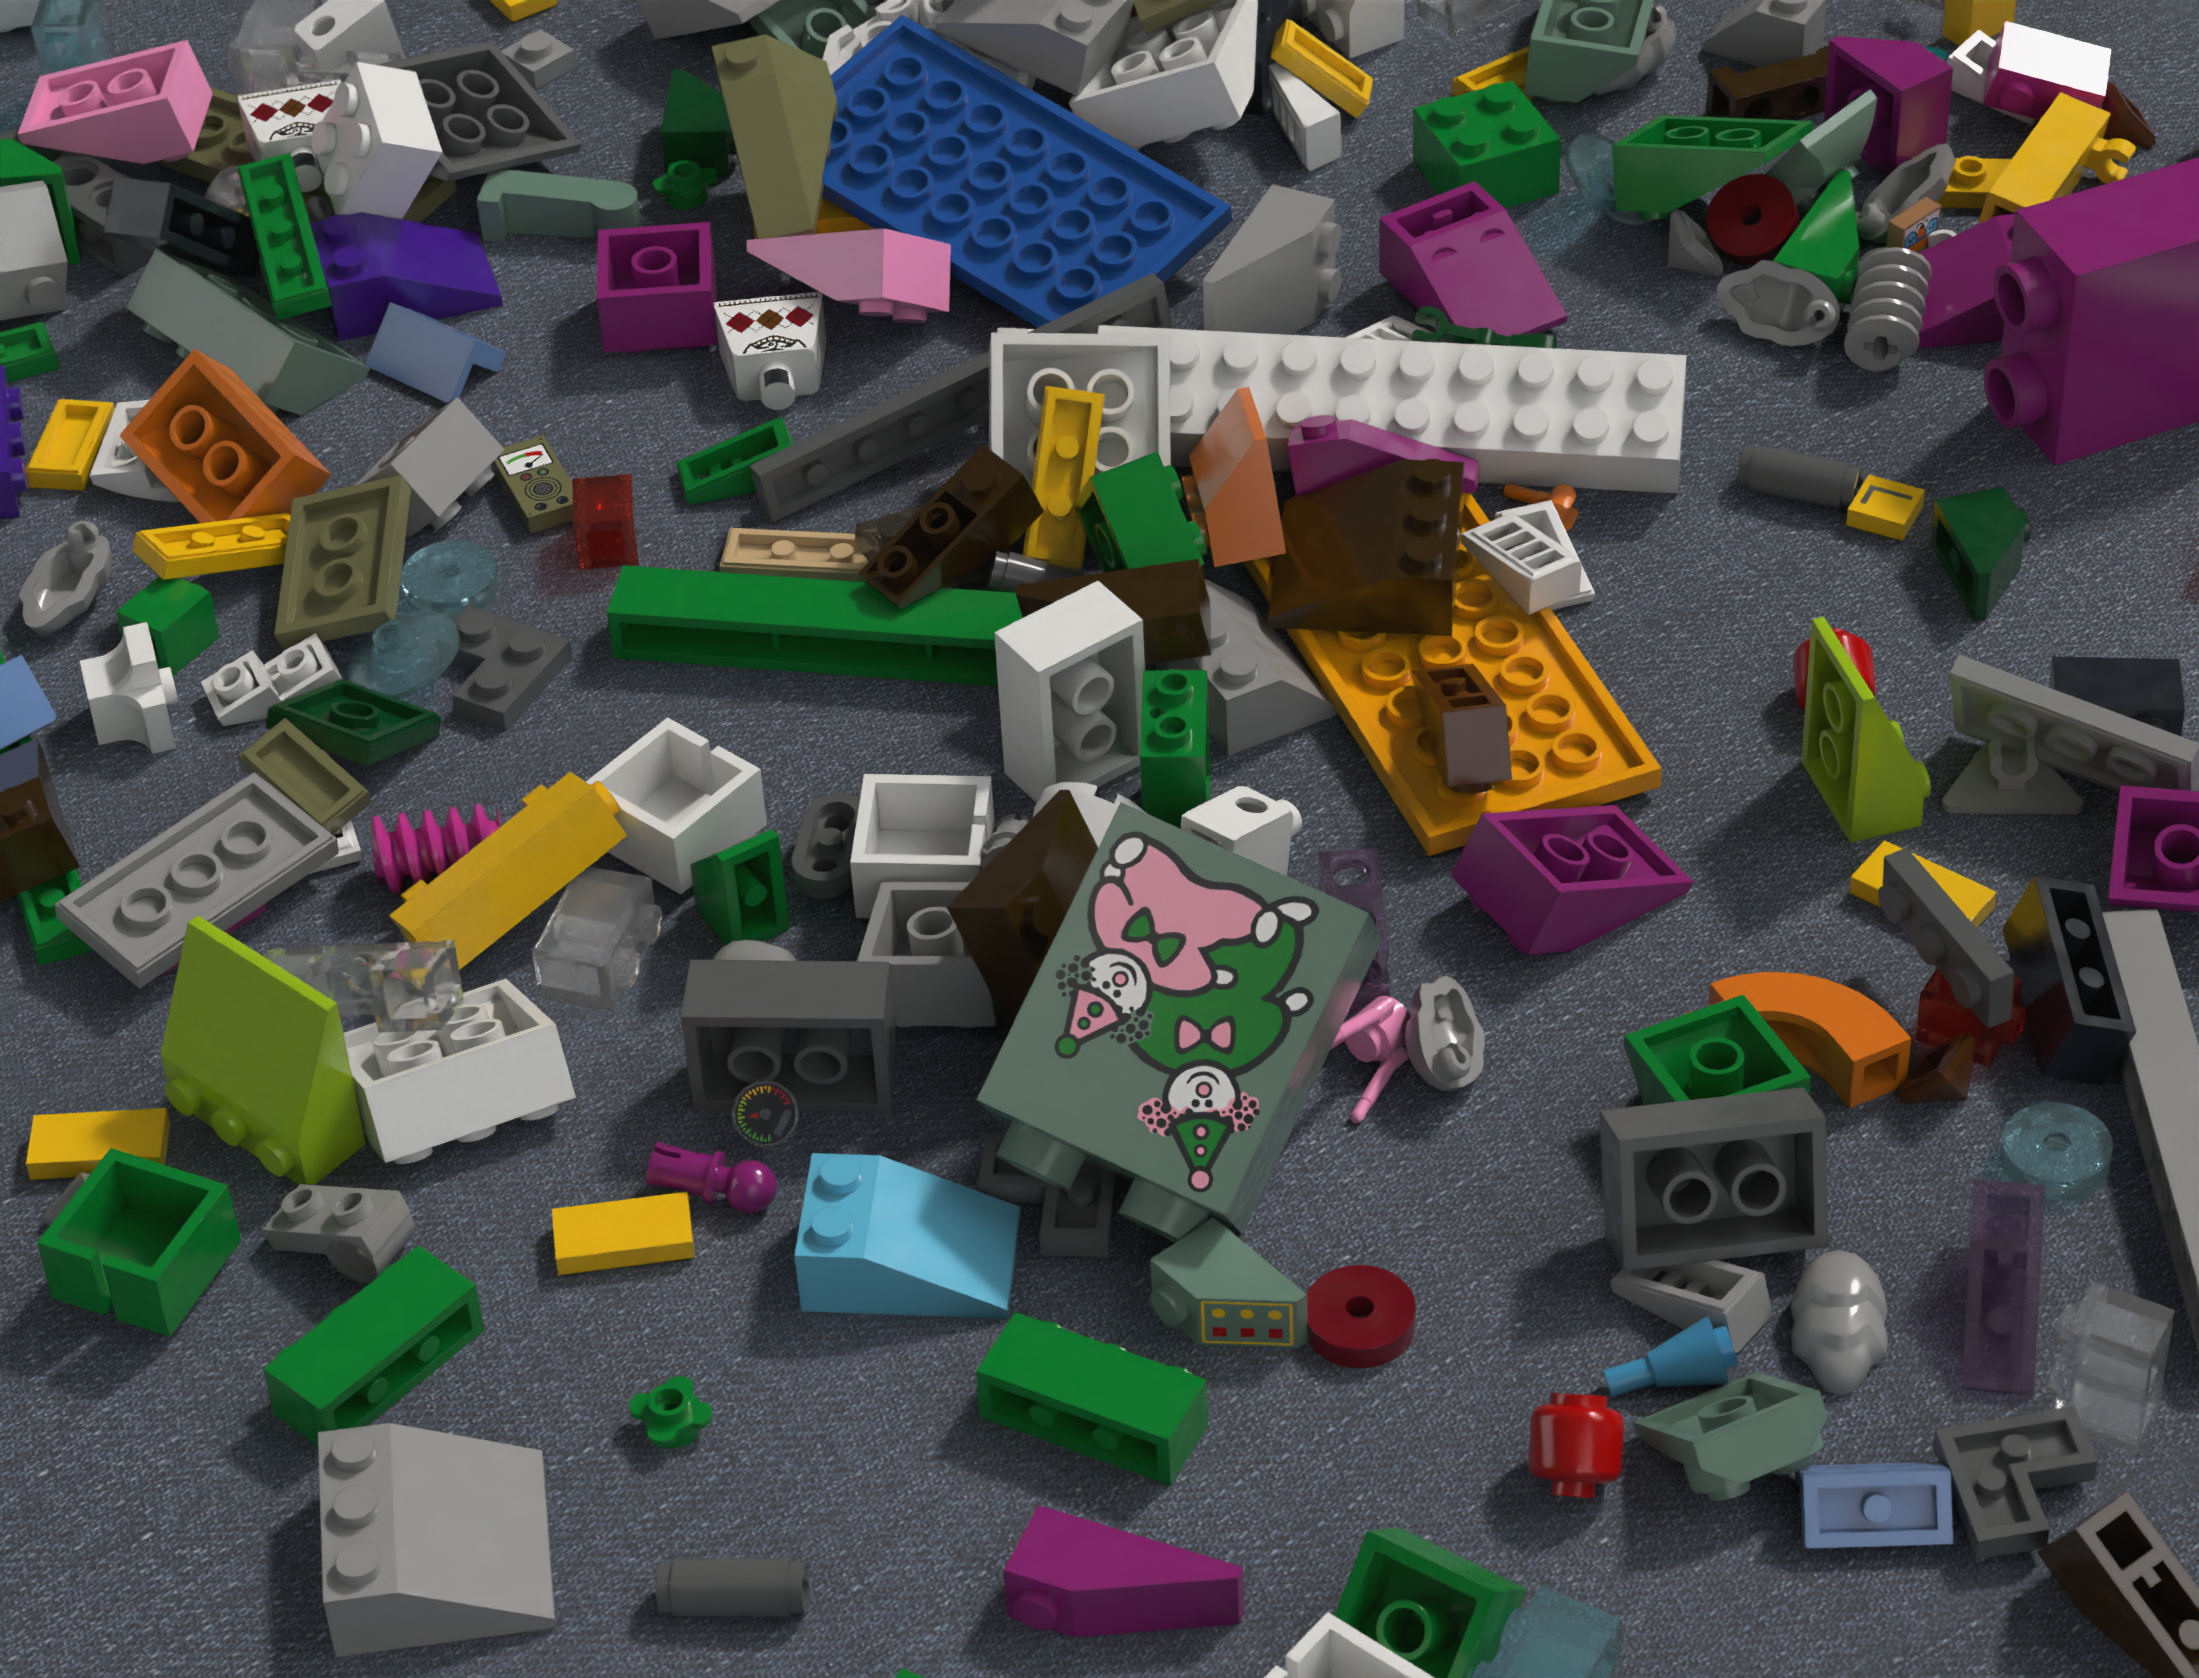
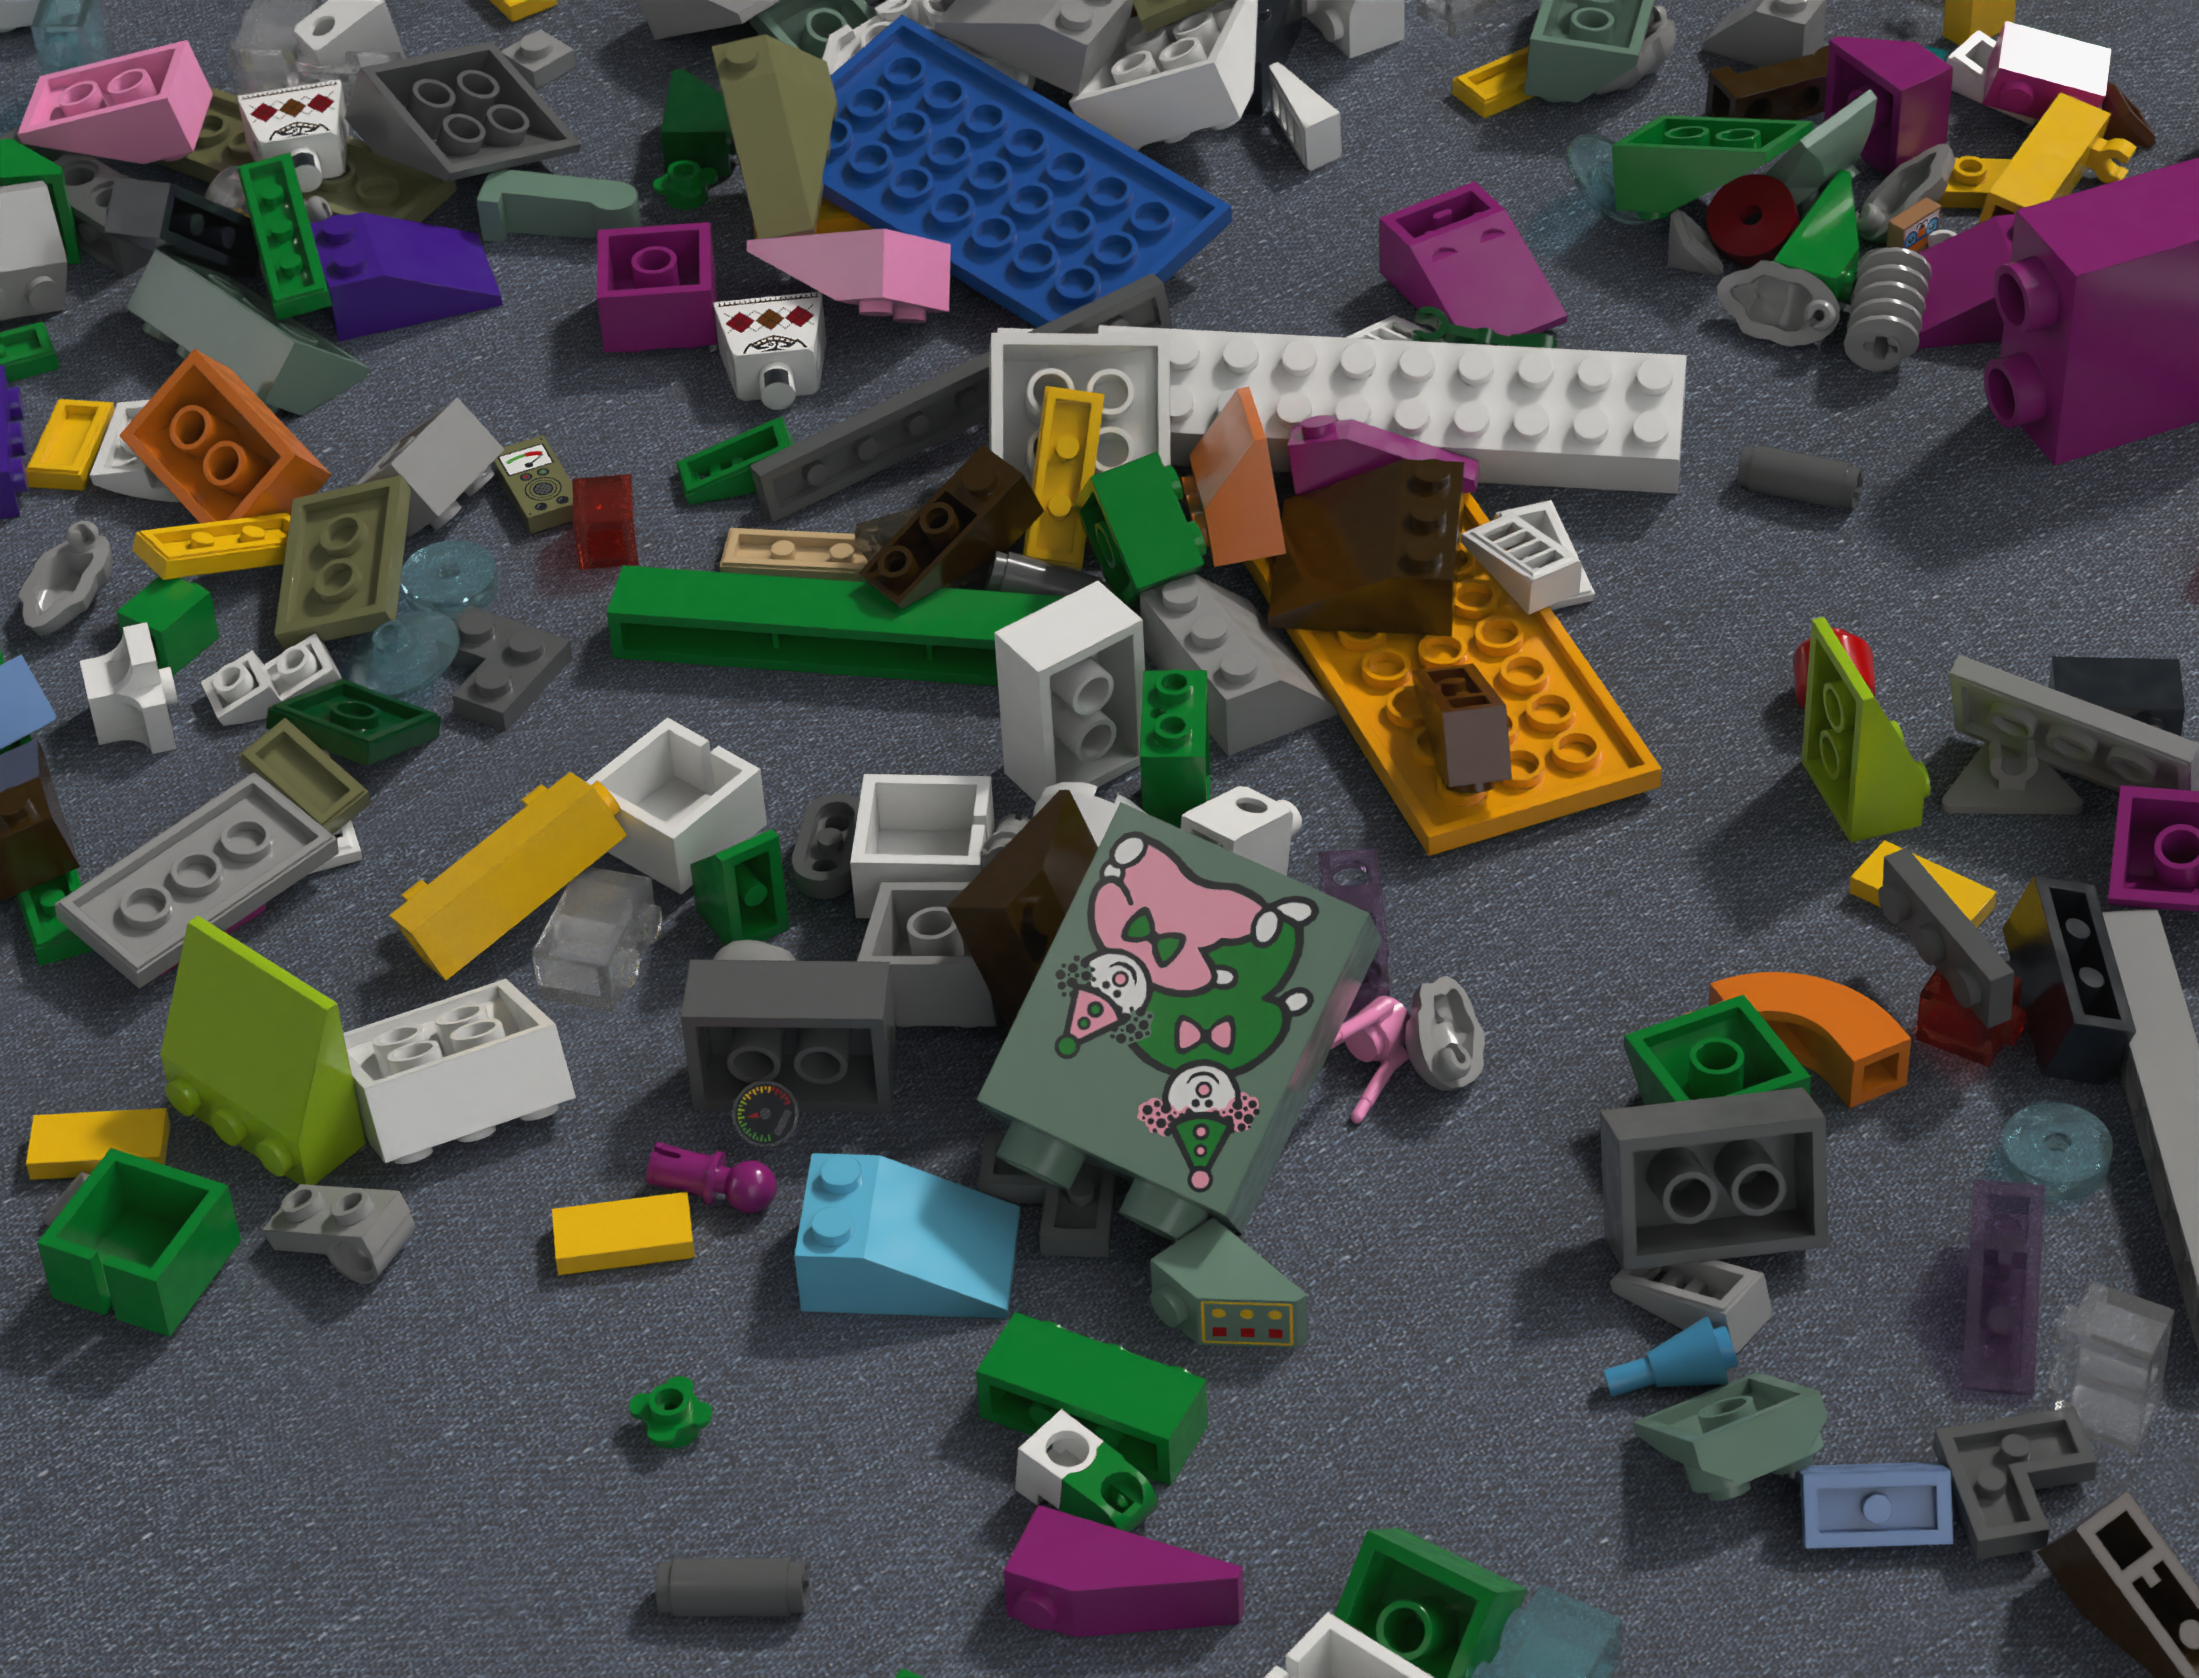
clear arch [262,940,464,1033] -> none
green brick [263,1245,484,1446] -> none
white piece [311,62,442,219] -> none
light grey slope [318,1423,556,1657] -> none
medium blue panel [366,303,507,403] -> none
dark pink piece [371,804,502,894] -> none
dark brown slope [1015,559,1211,664] -> none
light grey slope [1202,184,1342,335] -> none
yellow tile [1270,19,1373,118] -> none
dark red piece [1307,1265,1416,1368] -> none
green brick [1413,80,1561,208] -> none
magenta slope [1451,805,1694,955] -> none
orange hand [1504,483,1579,531] -> none
red head [1528,1393,1624,1498] -> none
light grey arm [1791,1250,1888,1396] -> none
yellow tile [1846,474,1925,541] -> none
reddish brown slope [1899,1032,1976,1103] -> none
dark green slope [1930,486,2030,621] -> none
none -> leg [1015,1409,1158,1533]

